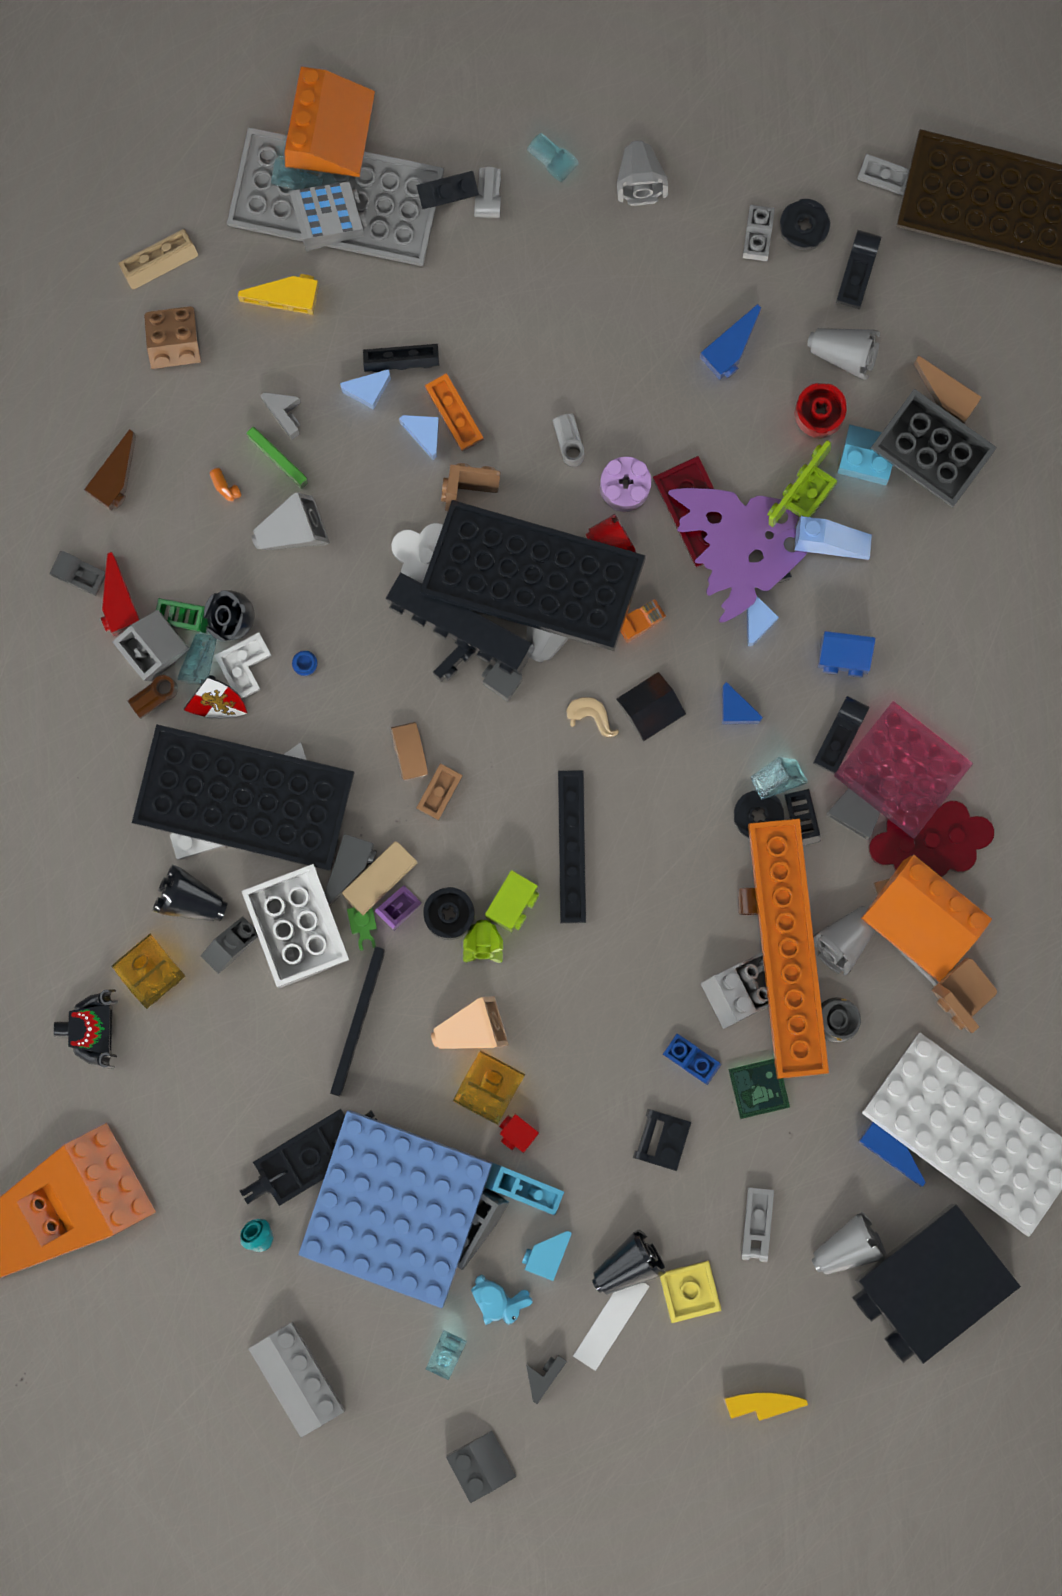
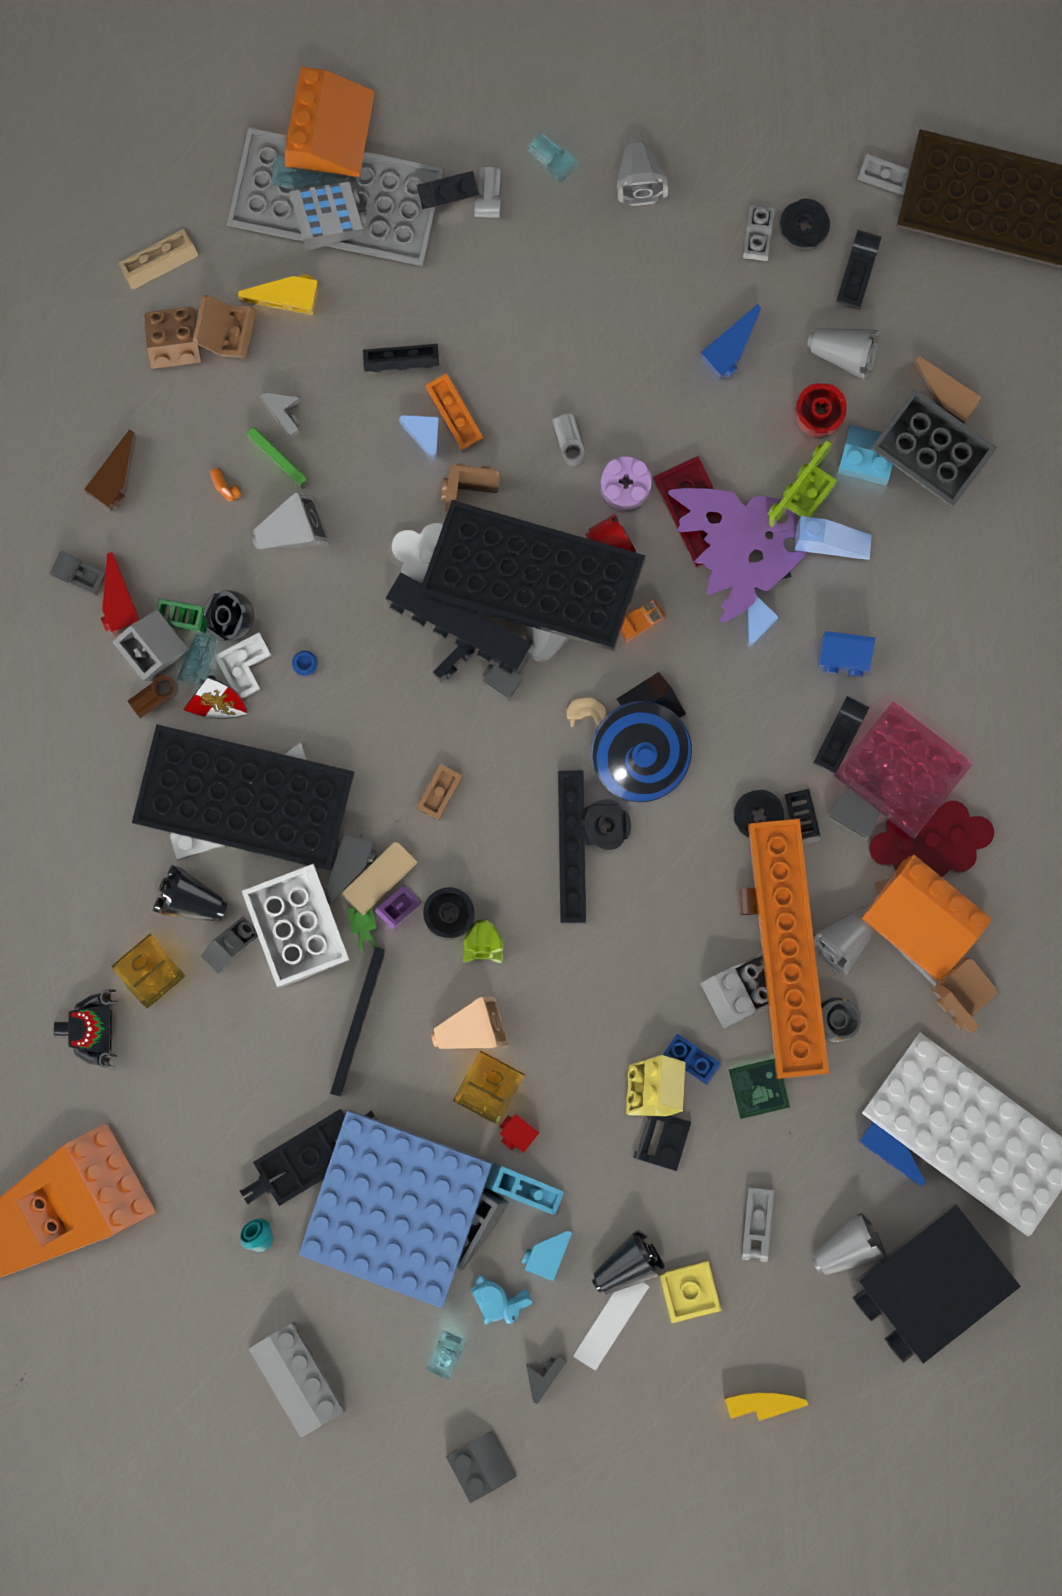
light blue slope [340,369,391,410] -> none
medium nougat slope [391,722,428,780] -> none
lime brick [485,870,539,933] -> none
blue slope [722,682,763,724] -> none
clear light blue slope [751,757,808,800] -> none
none -> medium nougat bracket [193,295,256,358]
none -> black plate [581,799,631,851]
none -> dish [591,701,692,803]
none -> light yellow slope [626,1055,685,1116]

